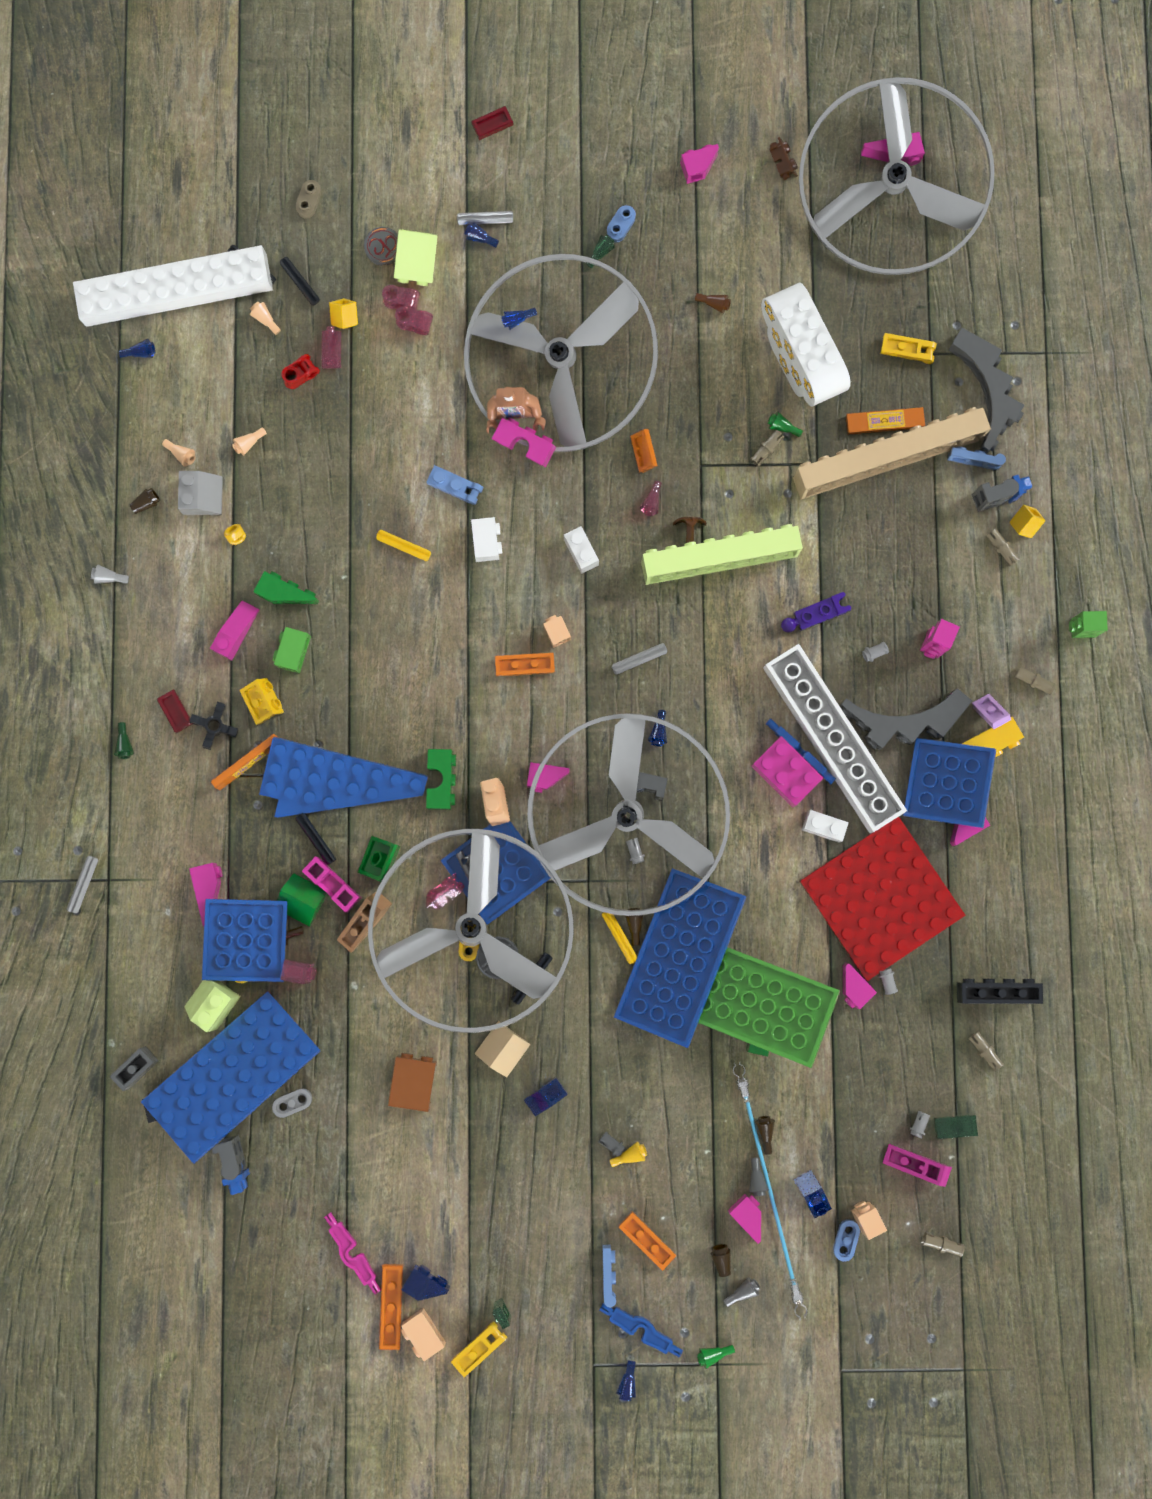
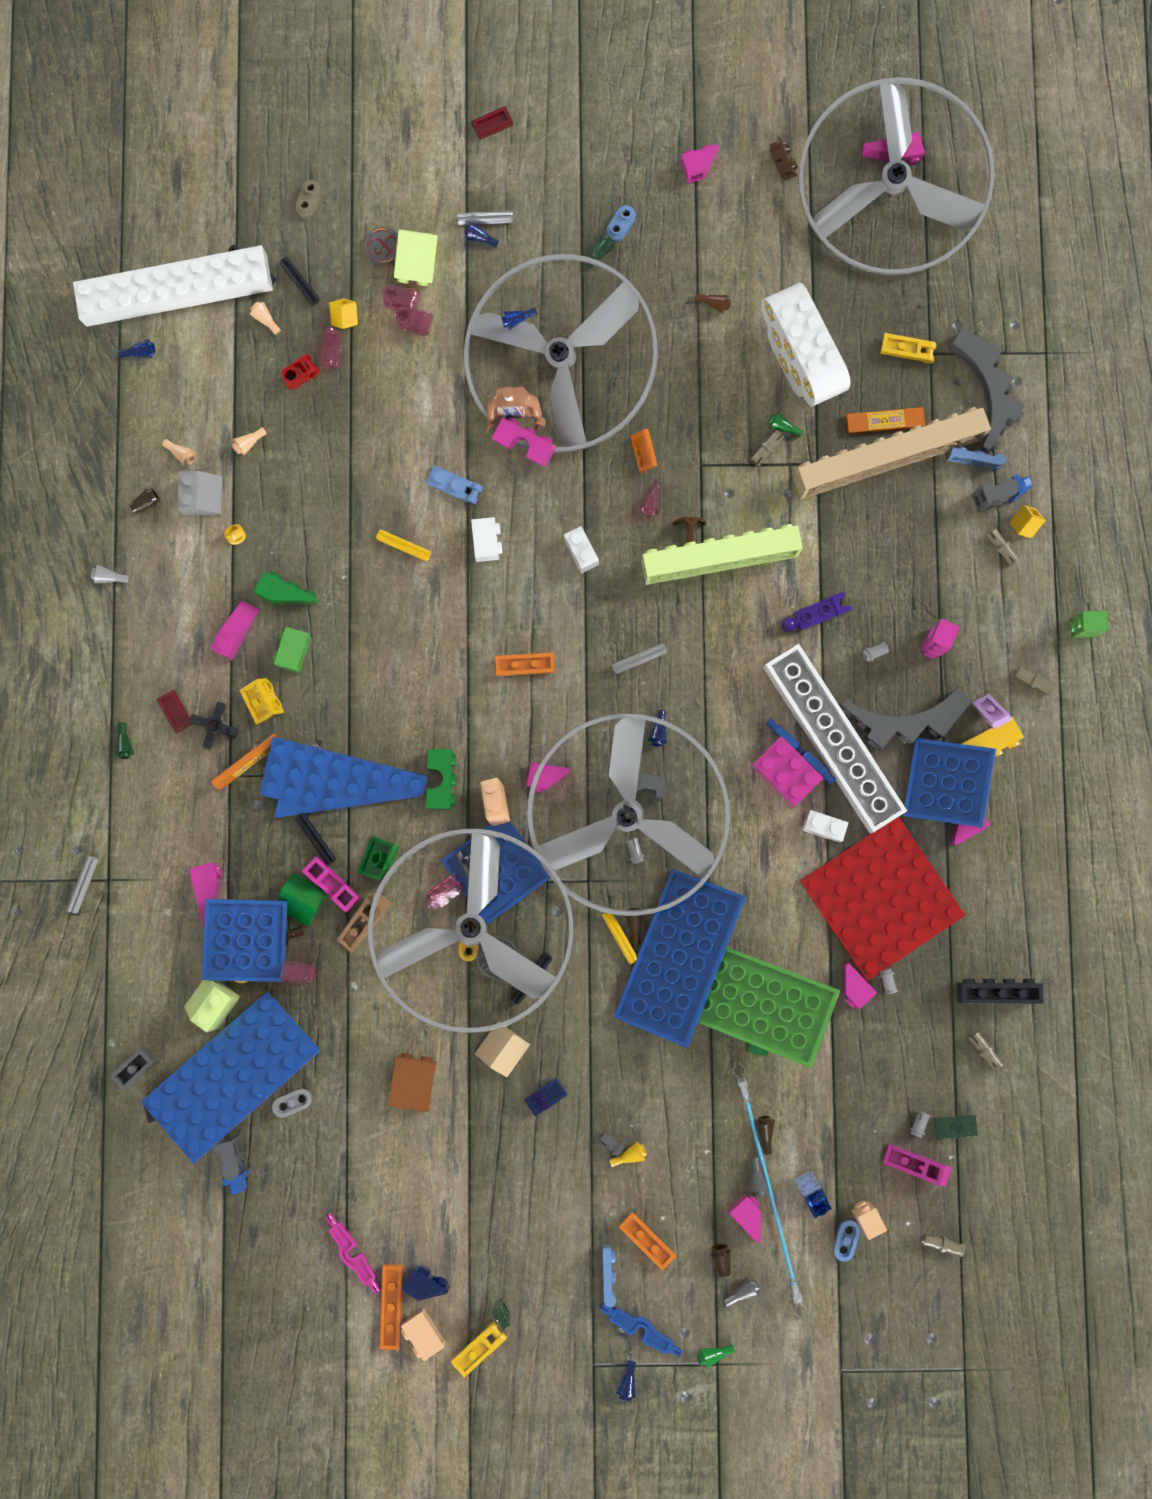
light nougat brick [543,615,571,648] -> none

